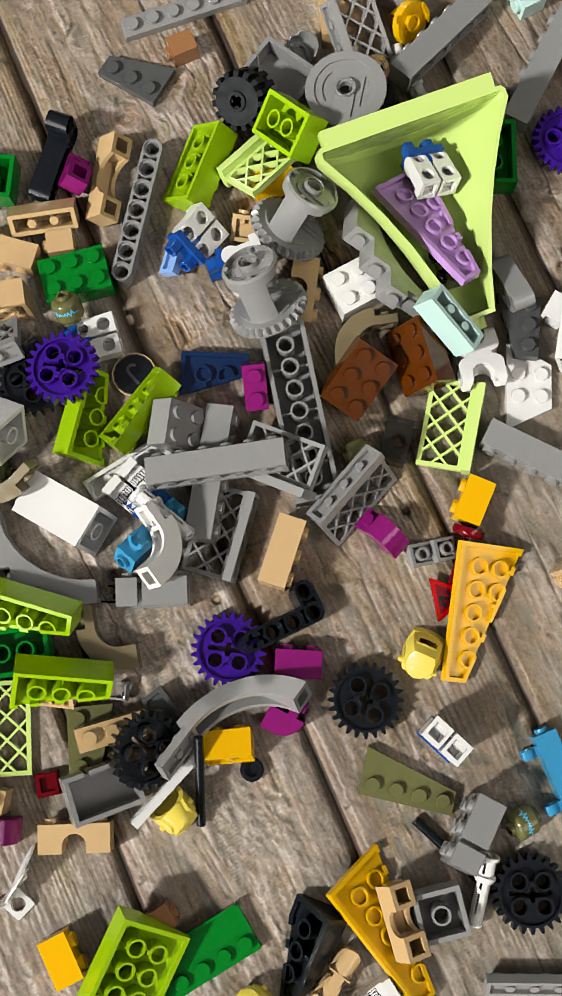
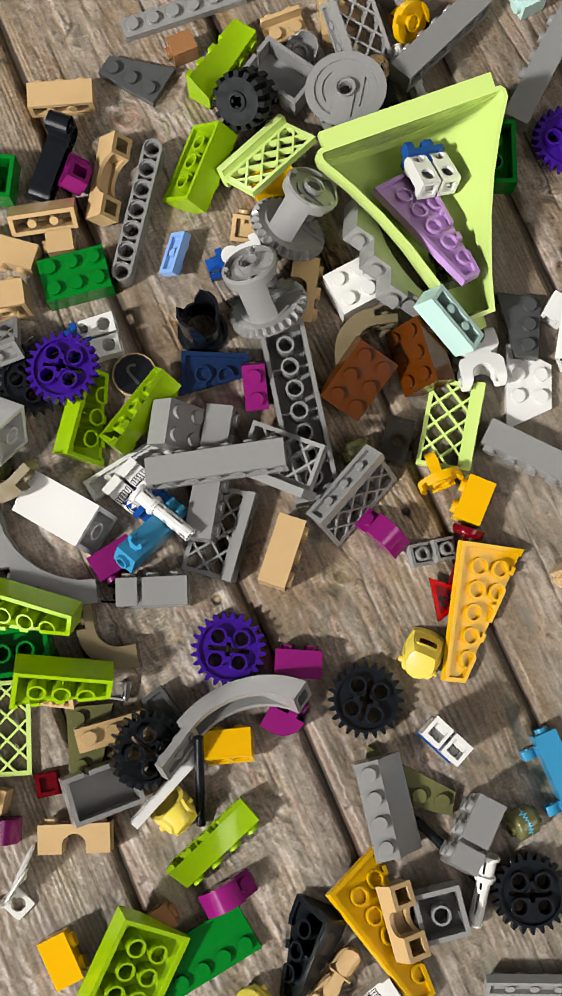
olive head [51,290,84,326] -> none
white arch [134,500,182,590] -> none
white hips [164,202,229,272] -> none
black beam [237,580,325,655] -> none
black tile [240,757,264,782] -> none
lime brick [252,88,329,164] -> none
light grey beam [492,254,536,313] -> none
none -> tan brick [26,77,97,118]
none -> magenta brick [86,534,129,584]
none -> lime wedge [165,796,260,888]
none -> black piece [175,289,228,352]
none -> lime wedge [185,18,258,110]
none -> magenta brick [198,868,258,919]
none -> tan bracket [260,4,307,46]
none -> light grey slope [353,751,422,864]
none -> yellow tile [418,451,464,495]

